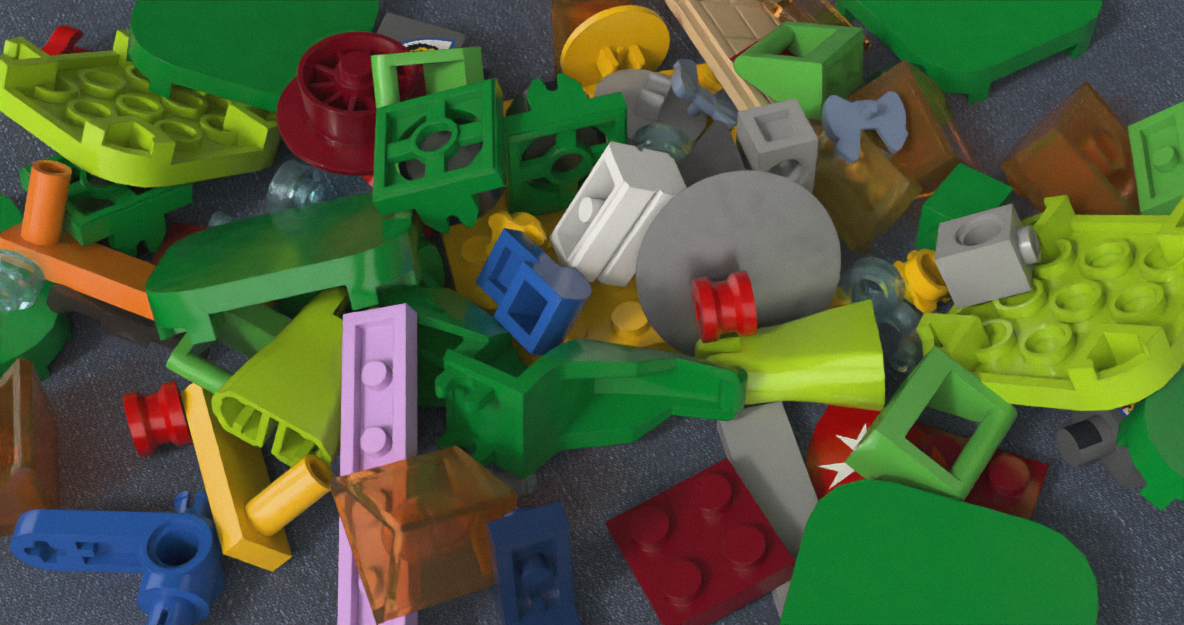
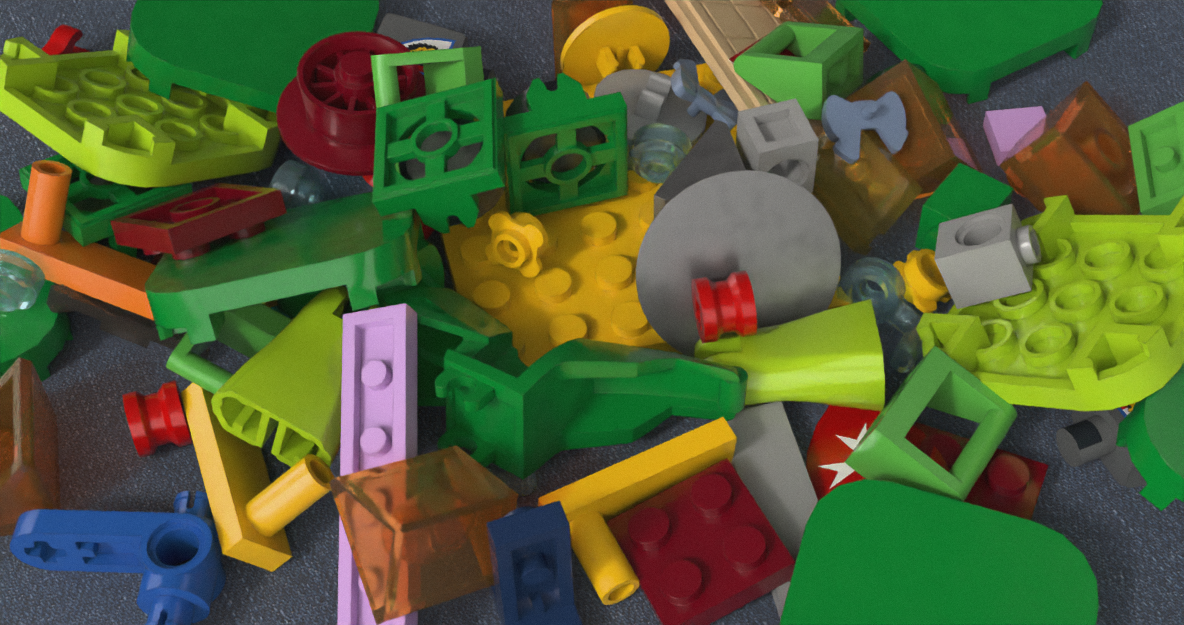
blue brick [475,228,592,355] -> none
white brick [549,141,687,287] -> none
none -> dark red plate [110,183,287,260]
none -> yellow piece [538,417,737,605]
none -> lavender tile [983,106,1058,166]

